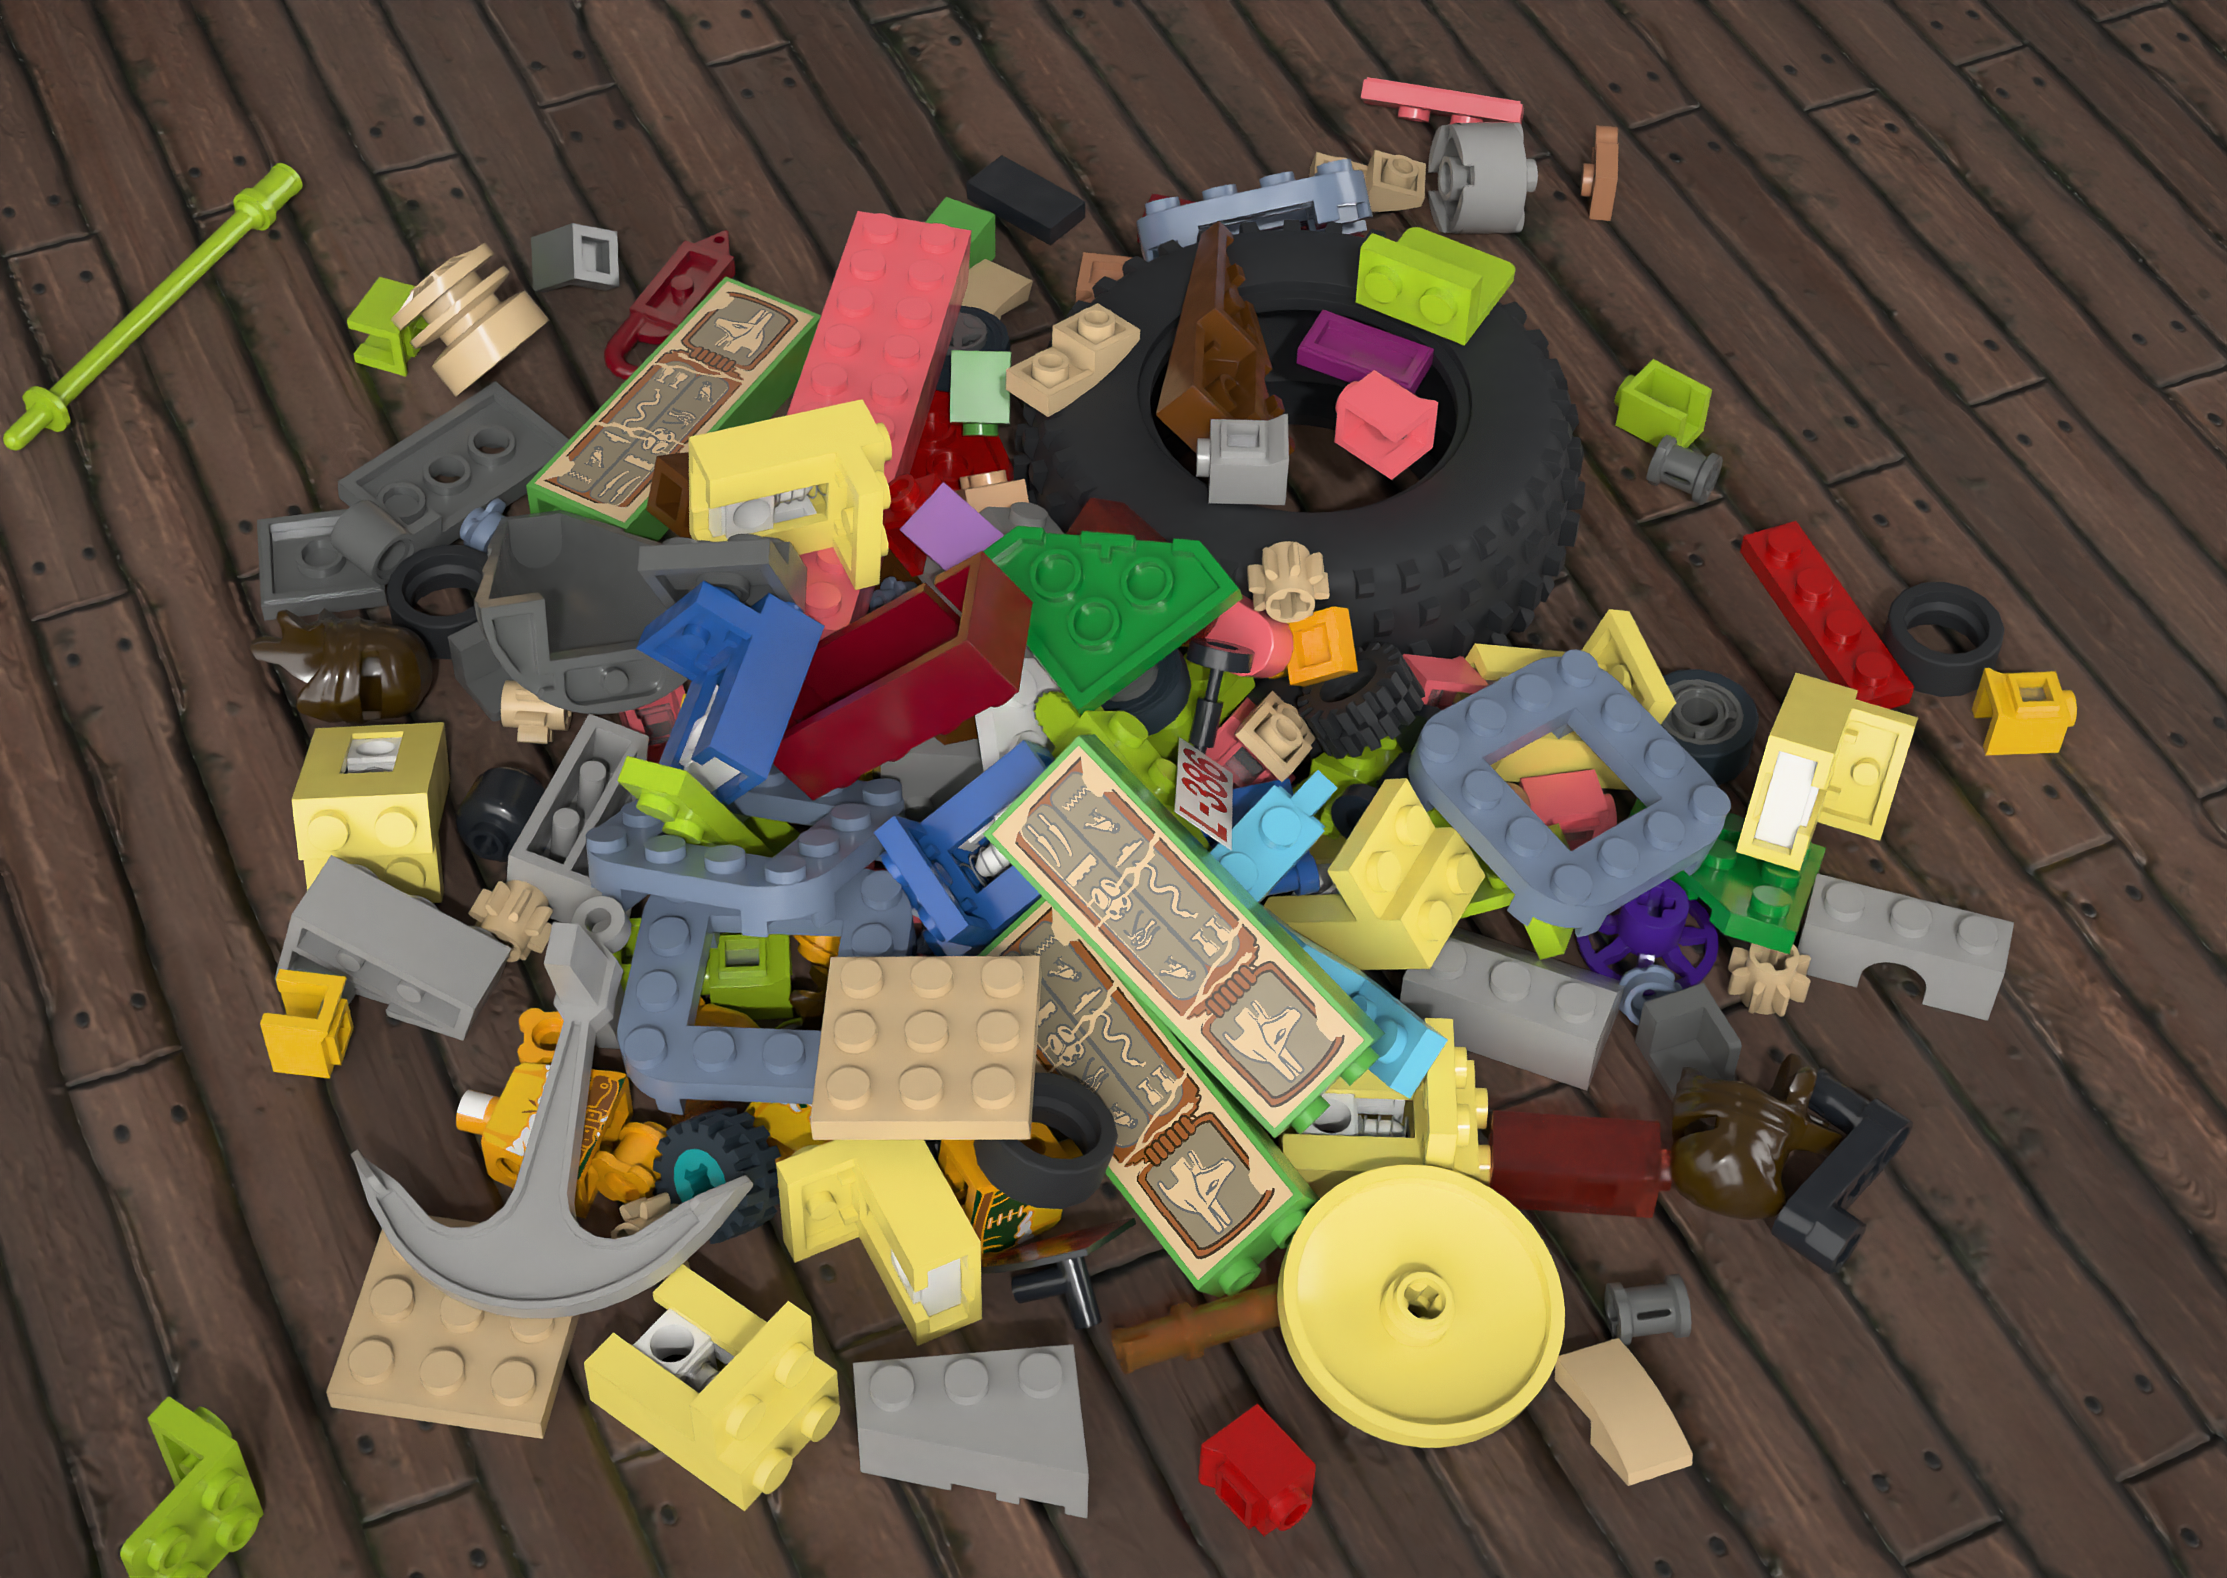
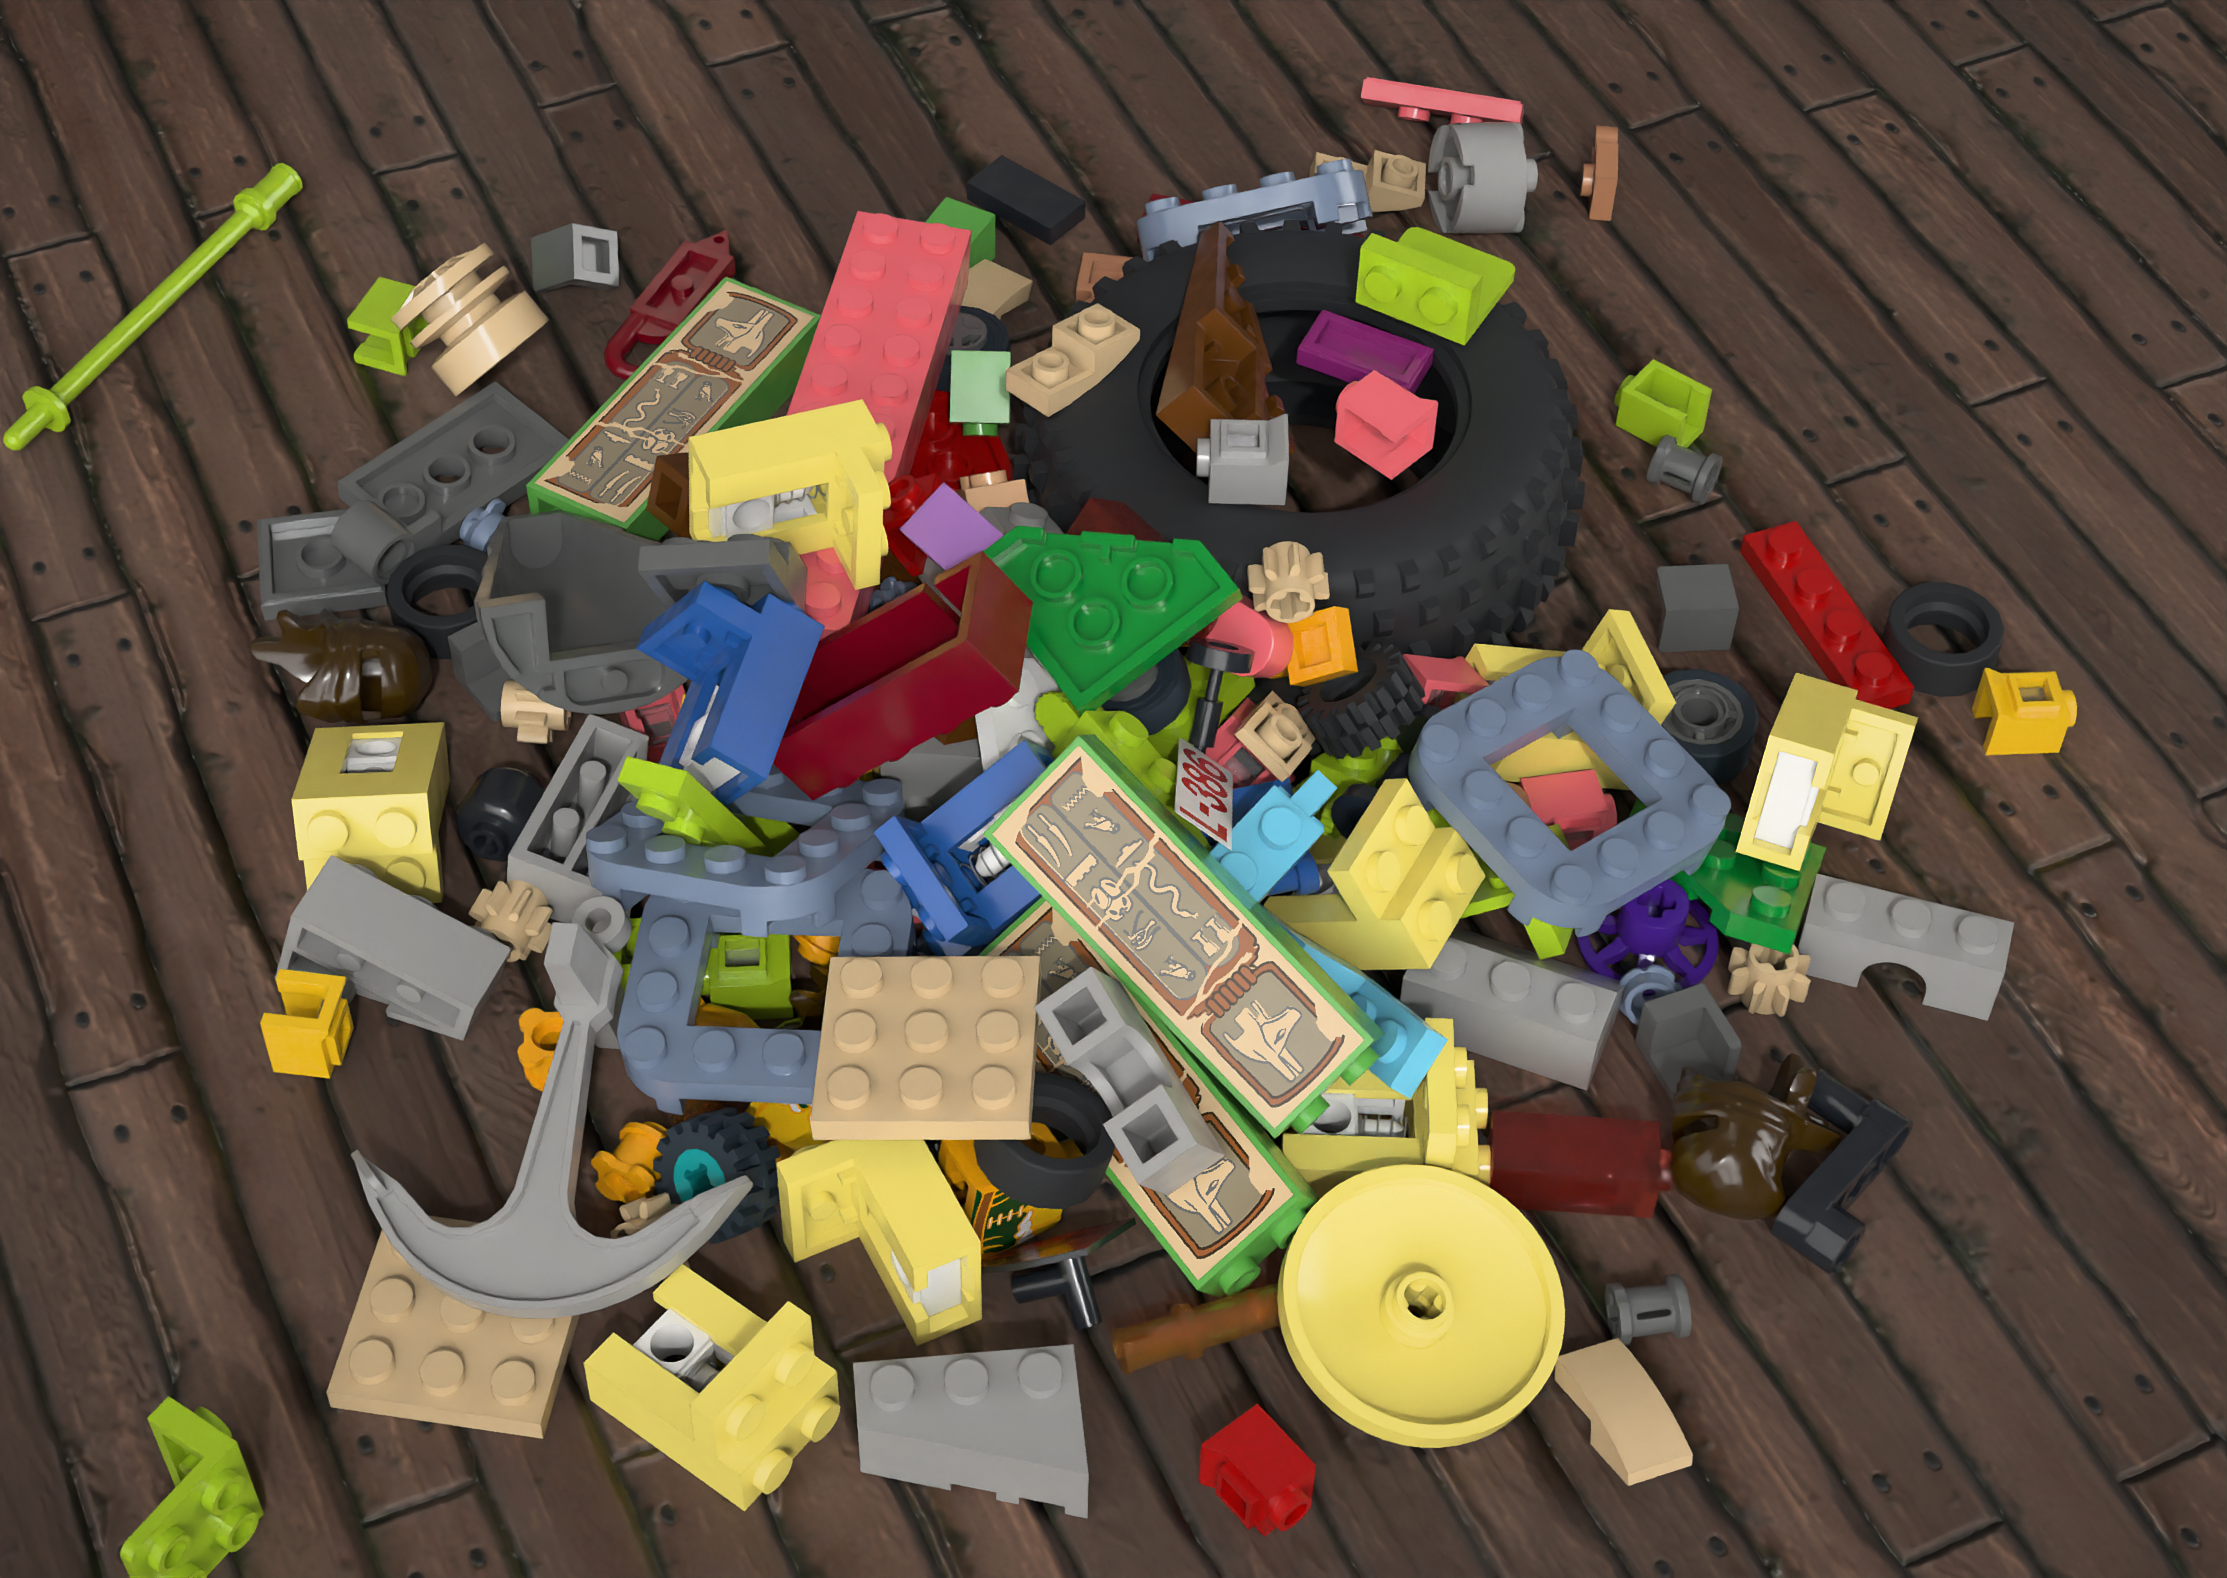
torso [456,1062,633,1219] -> none
none -> light grey arch [1034,967,1226,1195]
none -> dark grey panel [1655,564,1739,652]

